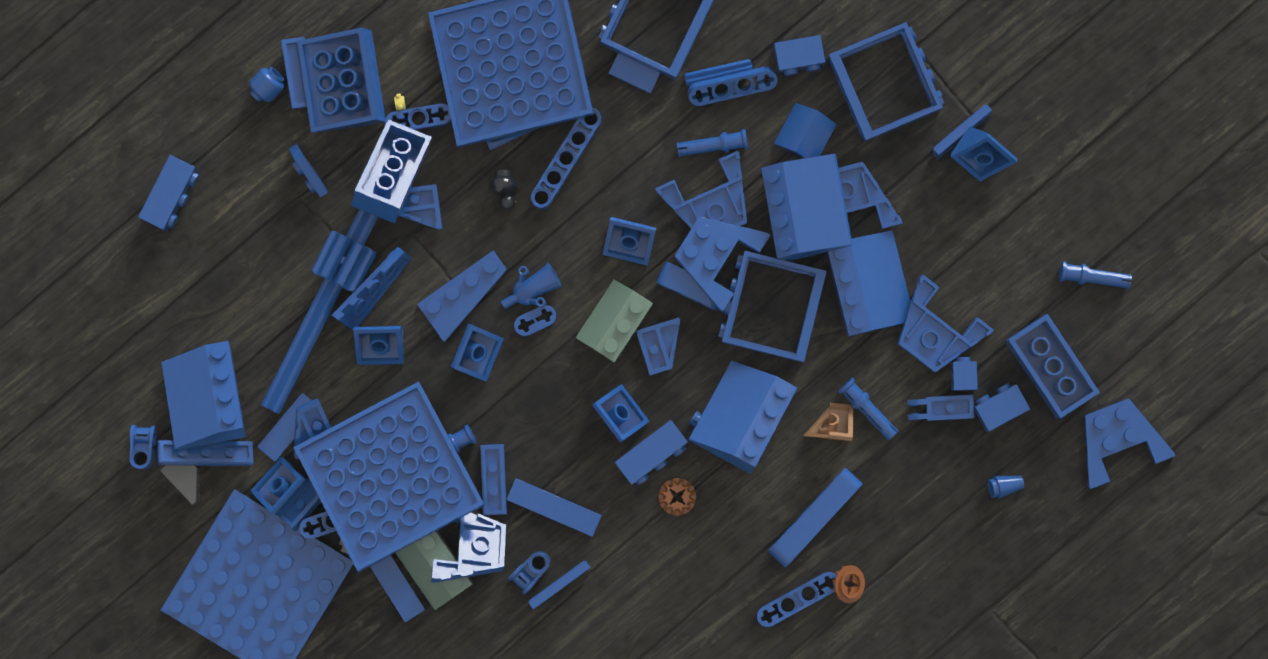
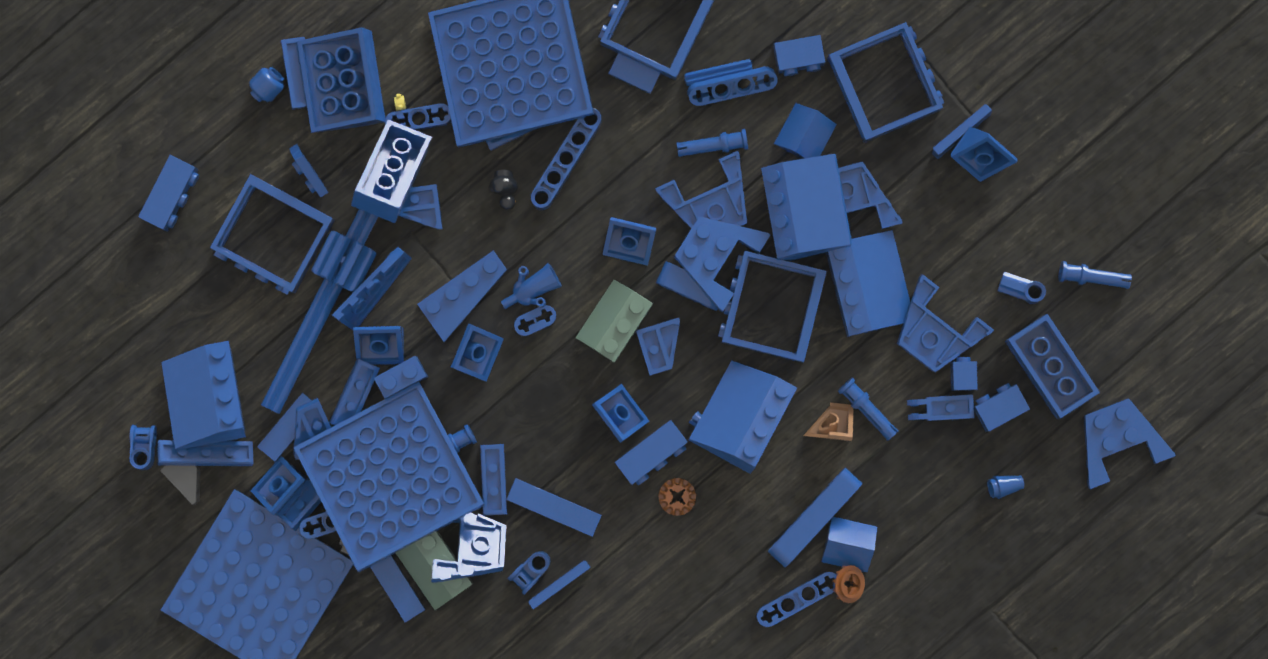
none -> blue window [210,174,335,294]
none -> blue tile [329,358,380,425]
none -> blue brick [374,356,428,399]
none -> blue slope [821,517,877,572]
none -> blue piece [997,272,1046,304]

